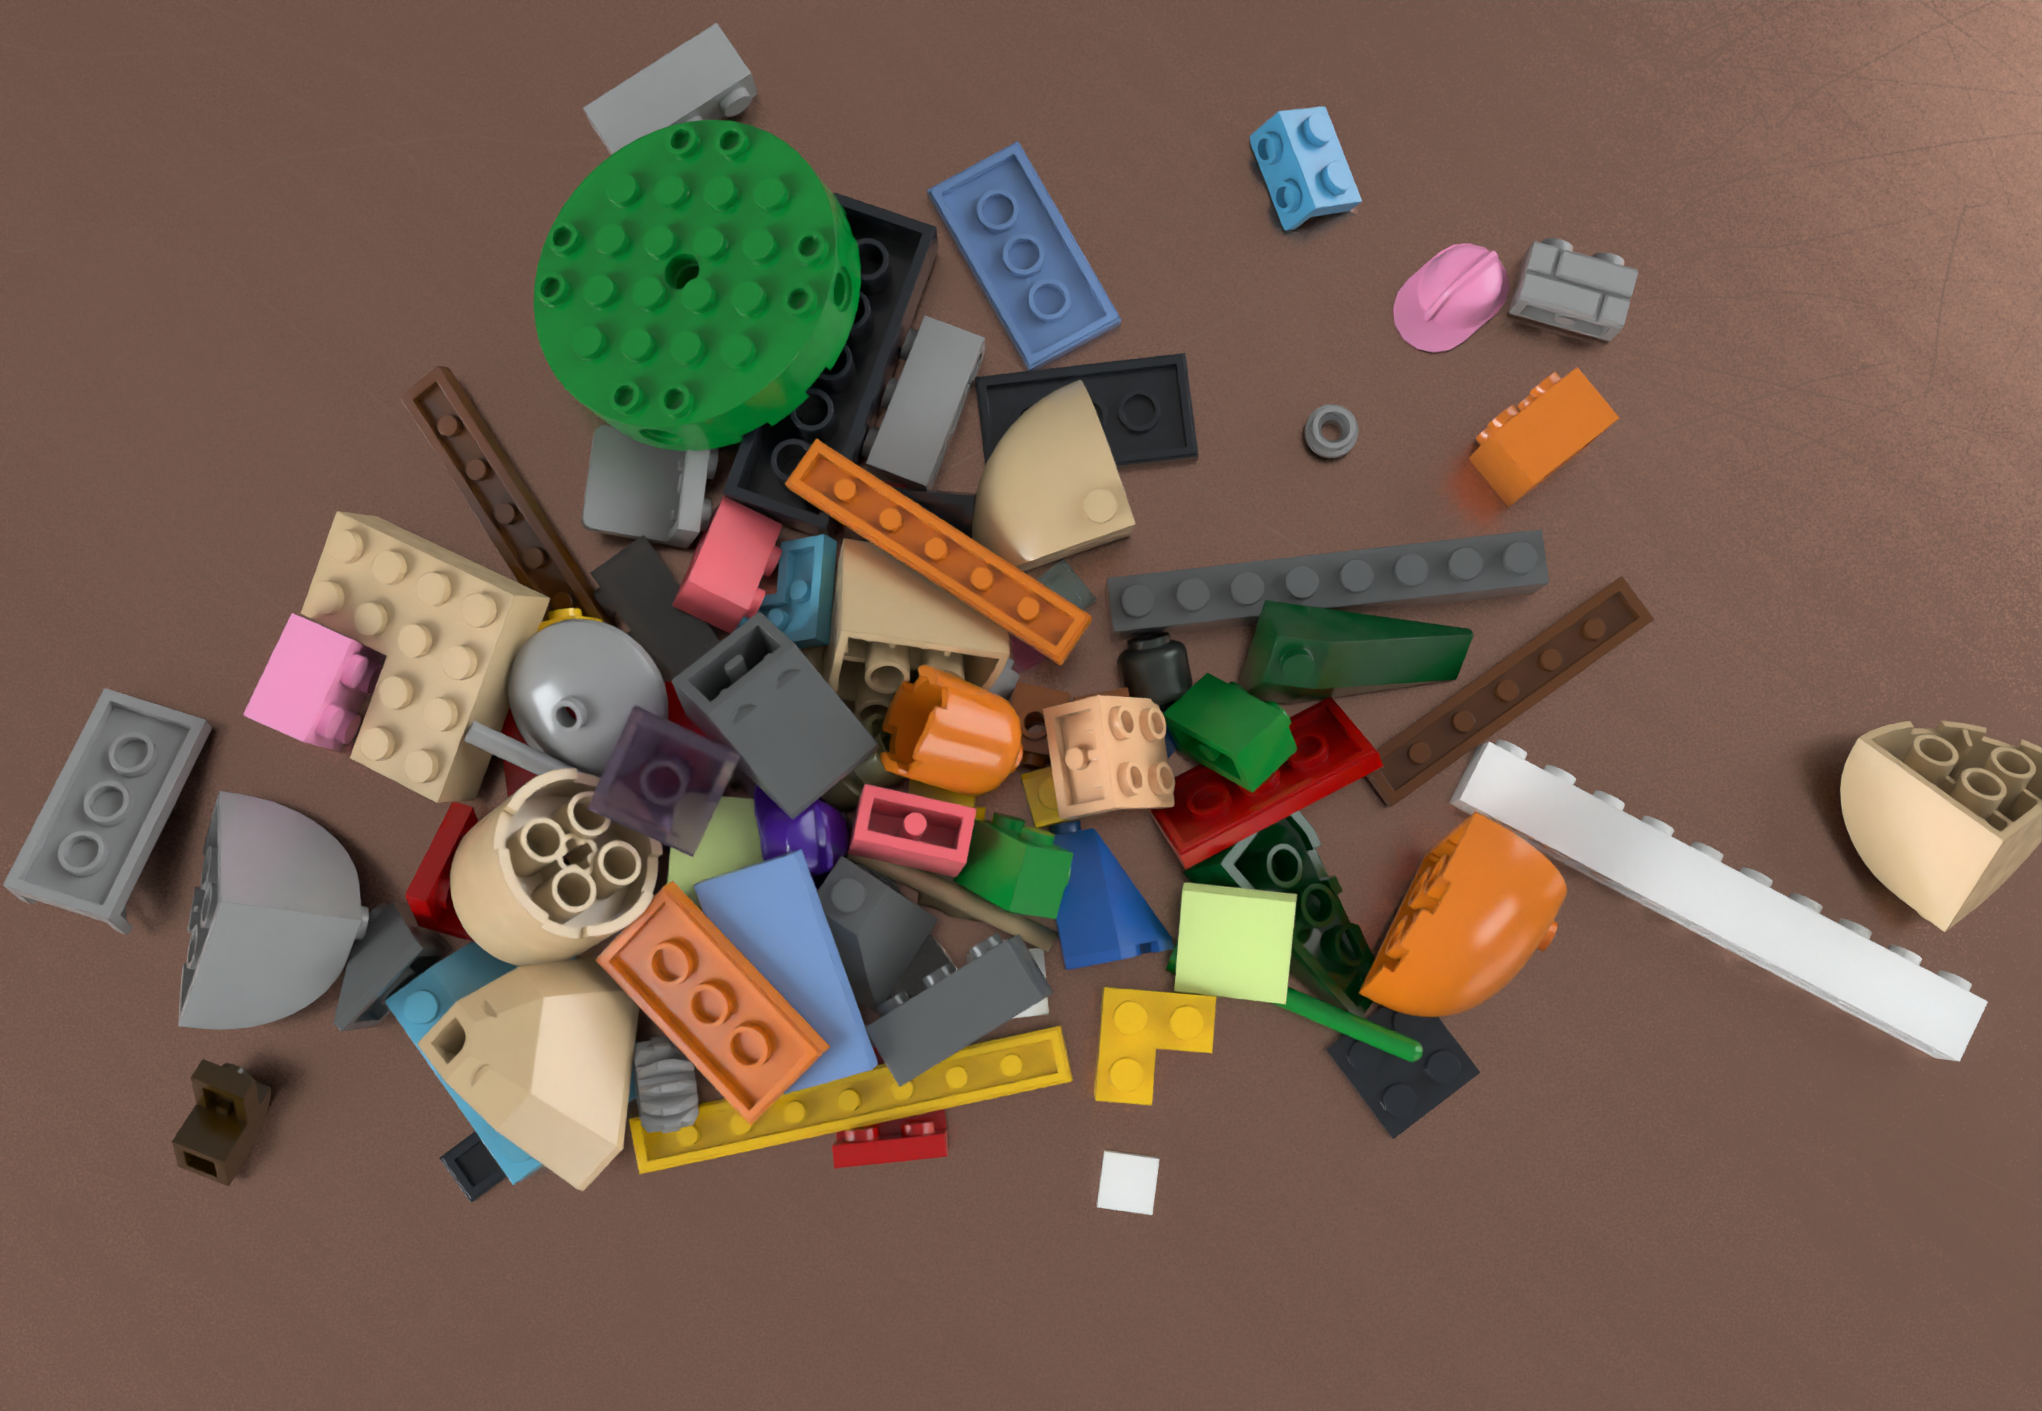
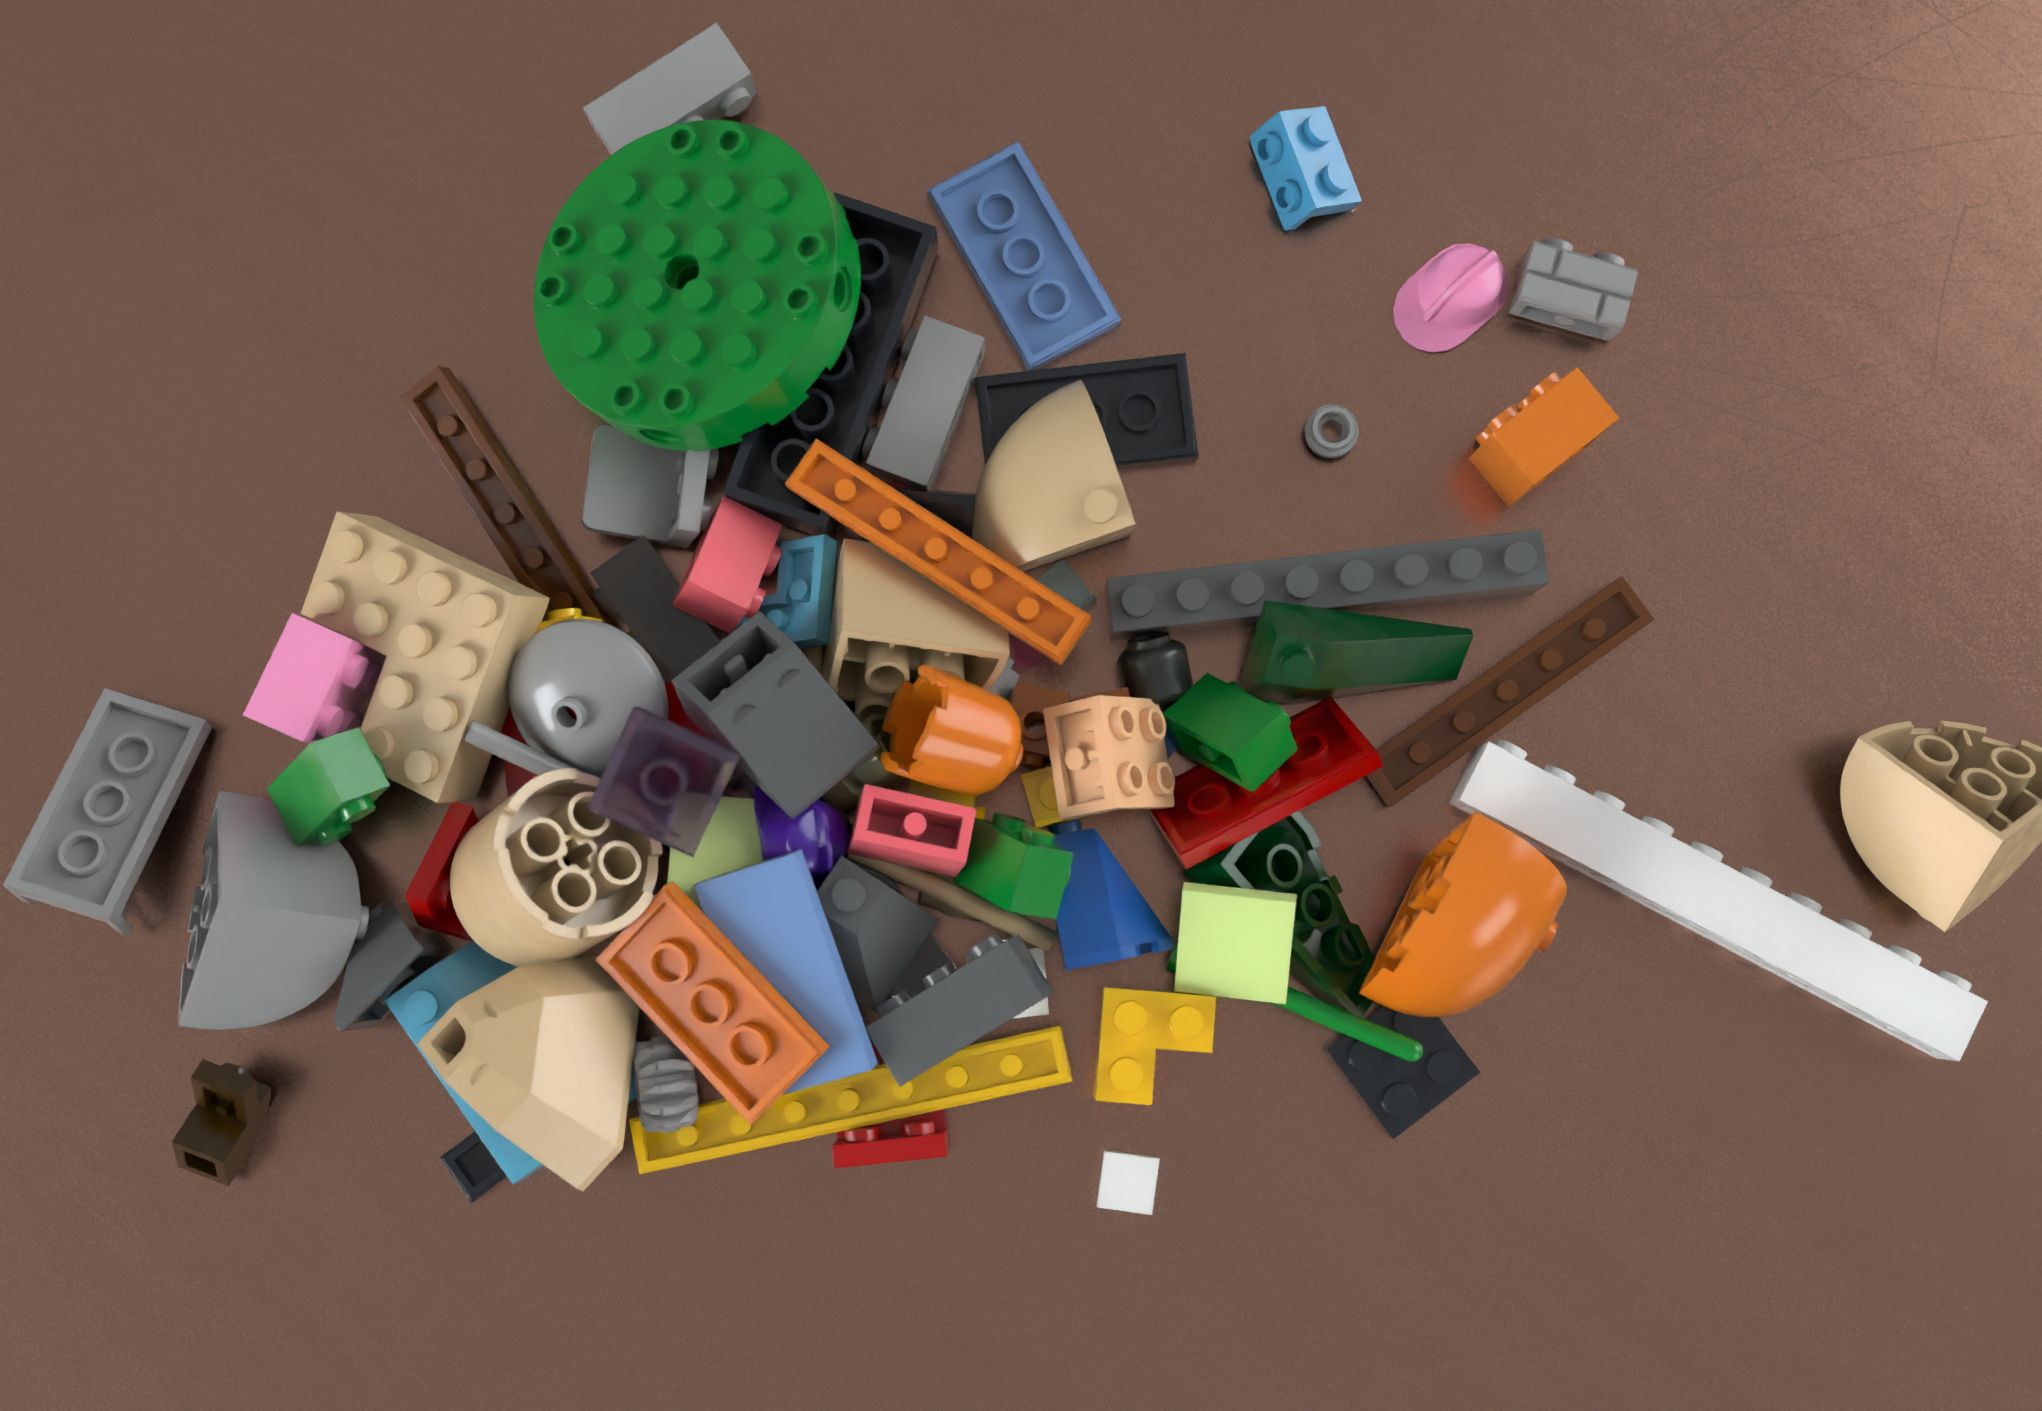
none -> green brick [266,727,390,847]

